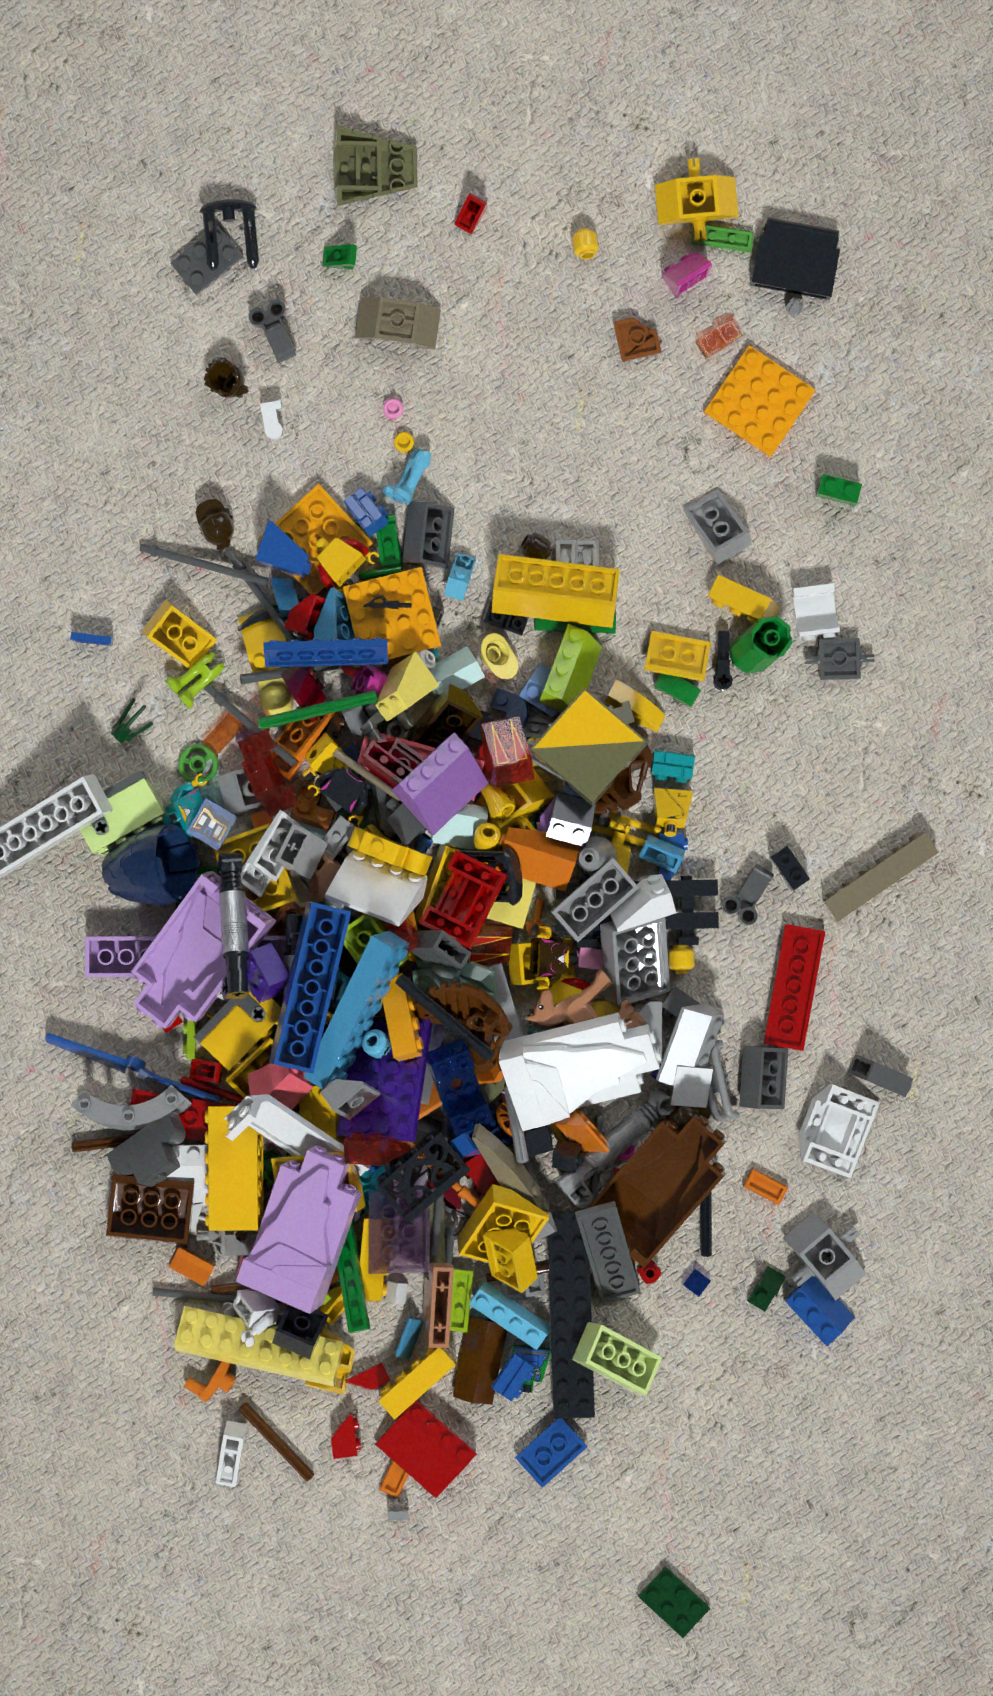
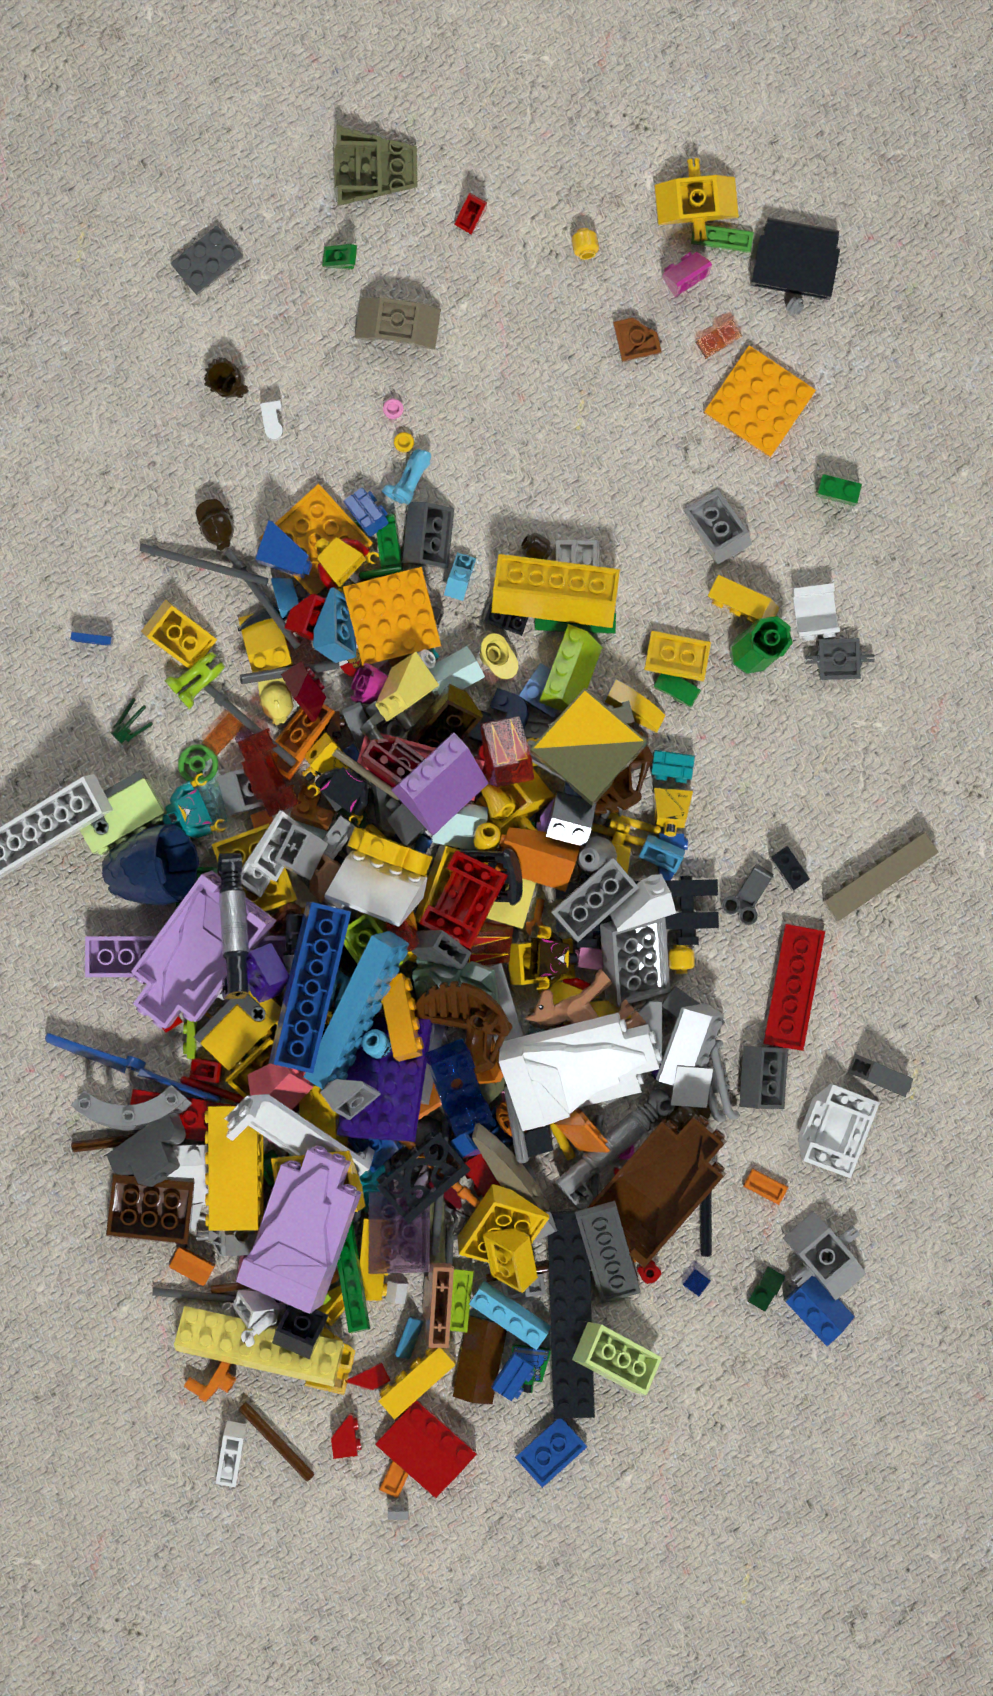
sticker [187,799,237,850] -> none
black piece [199,199,259,271] -> none
dark grey piece [249,299,296,363] -> none
green axle [258,691,378,730] -> none
blue plate [263,637,388,667] -> none
clear red slope [343,1132,411,1166] -> none
black hand [363,595,412,610] -> none
black axle [395,974,495,1061] -> none
black brick [552,1139,584,1173] -> none
dark green plate [638,1565,711,1638] -> none
black connector [713,631,733,691] -> none

